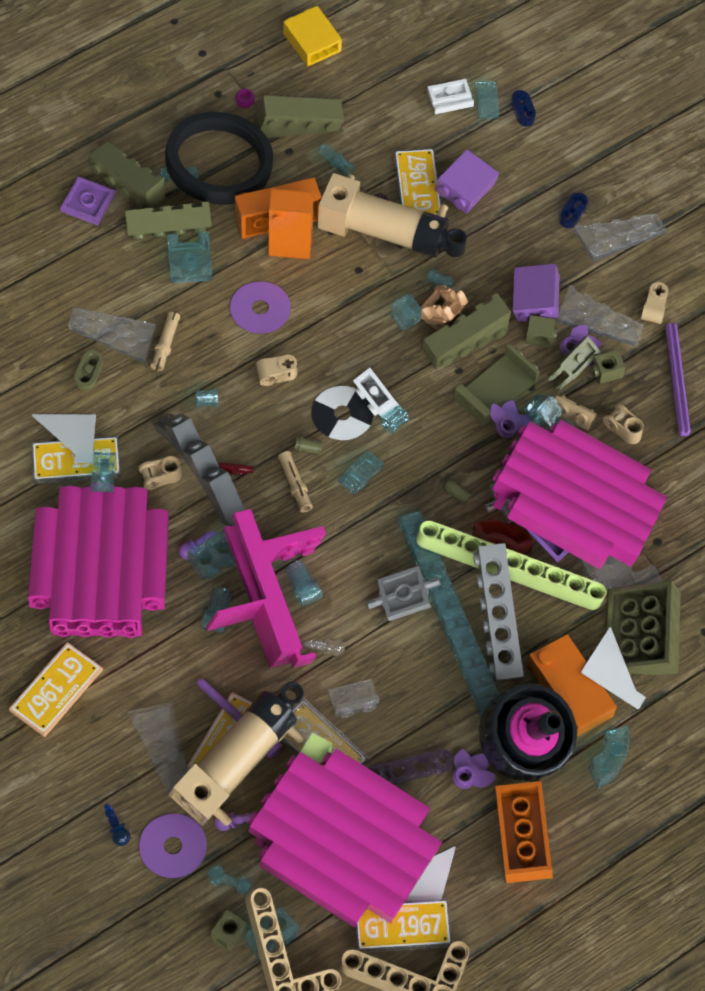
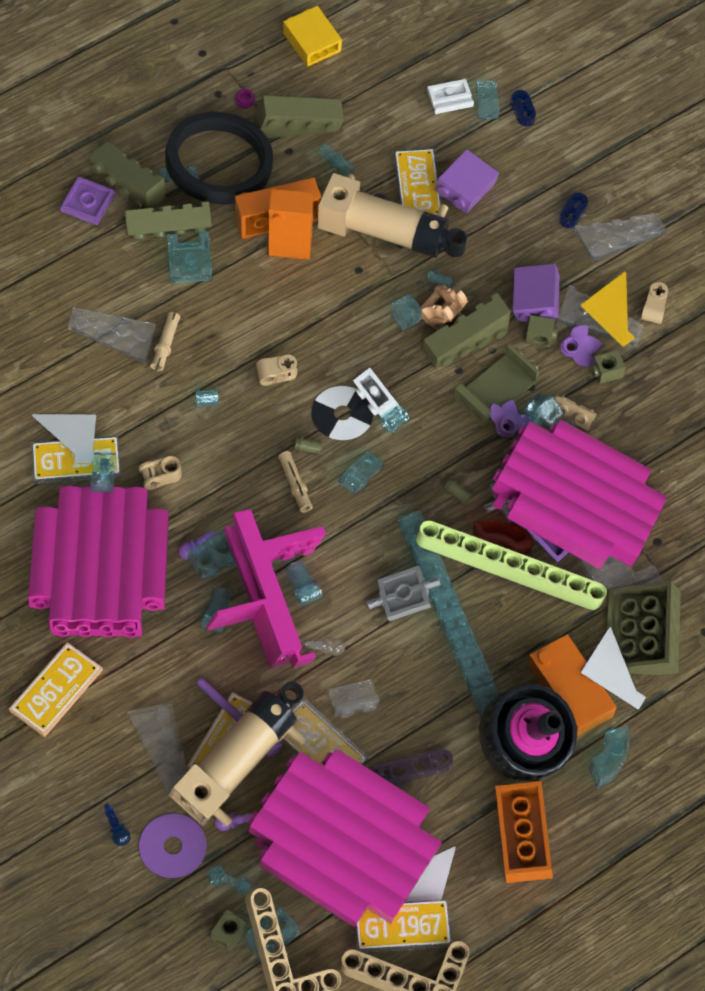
olive plate [74,350,104,391] -> none
dark grey arch [153,414,245,527] -> none
dark red piece [217,462,254,475] -> none
medium lavender sticker [230,281,291,334] -> none
yellowish green panel [301,732,332,764] -> none
medium lavender plate [453,749,496,789] -> none
light grey brick [473,543,524,682] -> none
olive hinge [546,336,601,391] -> none
tan piece [603,404,644,444] -> none
medium lavender axle [665,323,691,437] -> none
none -> yellow sticker [580,272,635,347]

